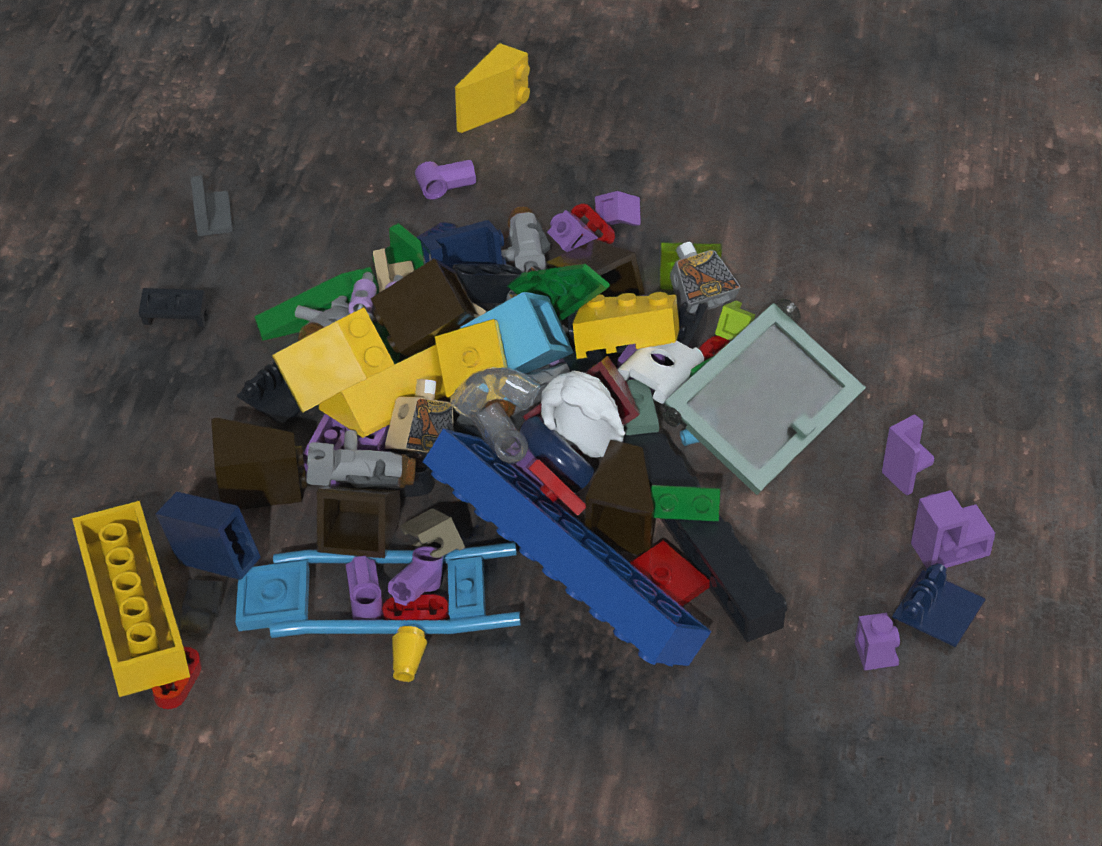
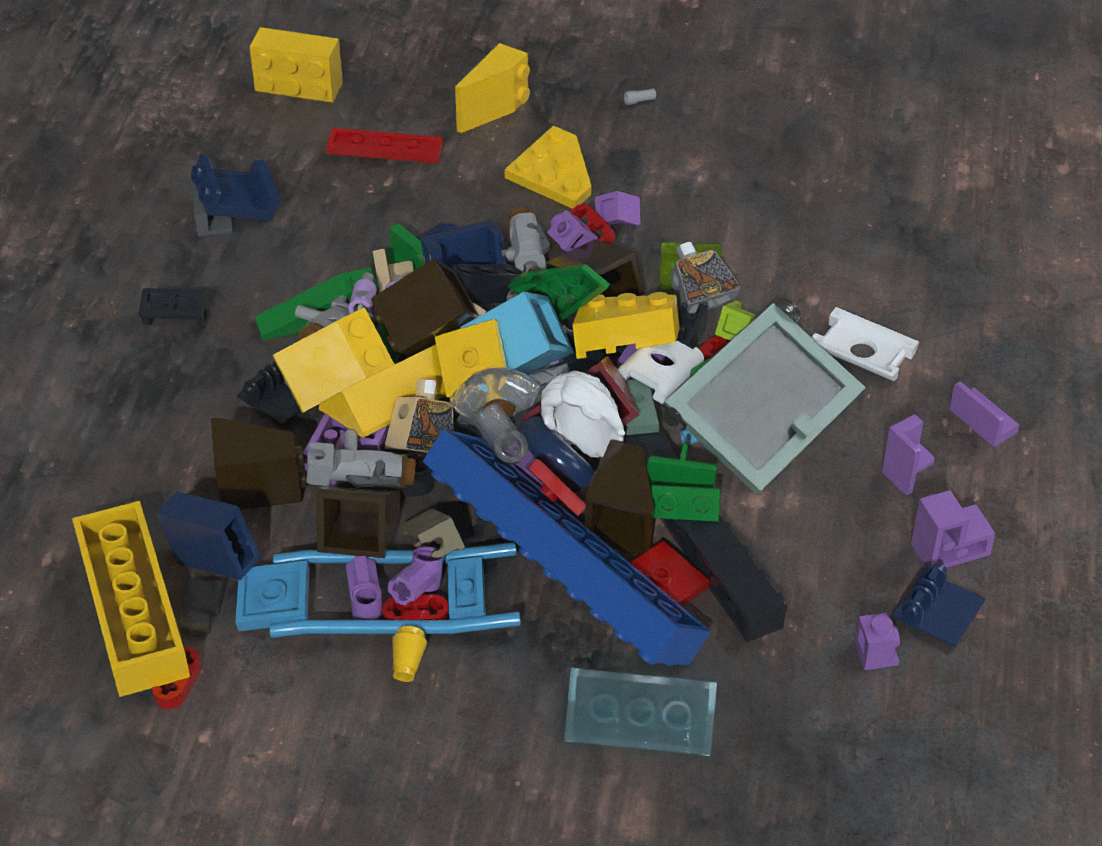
medium lavender piece [415,160,476,199] -> none
none -> dark blue panel [191,155,281,221]
none -> yellow brick [250,27,343,103]
none -> red plate [327,127,443,164]
none -> yellow plate [505,125,592,209]
none -> clear light blue slope [564,667,717,756]
none -> light grey piece [624,88,656,105]
none -> green panel [647,444,718,489]
none -> white piece [812,307,919,381]
none -> medium lavender panel [949,381,1019,447]

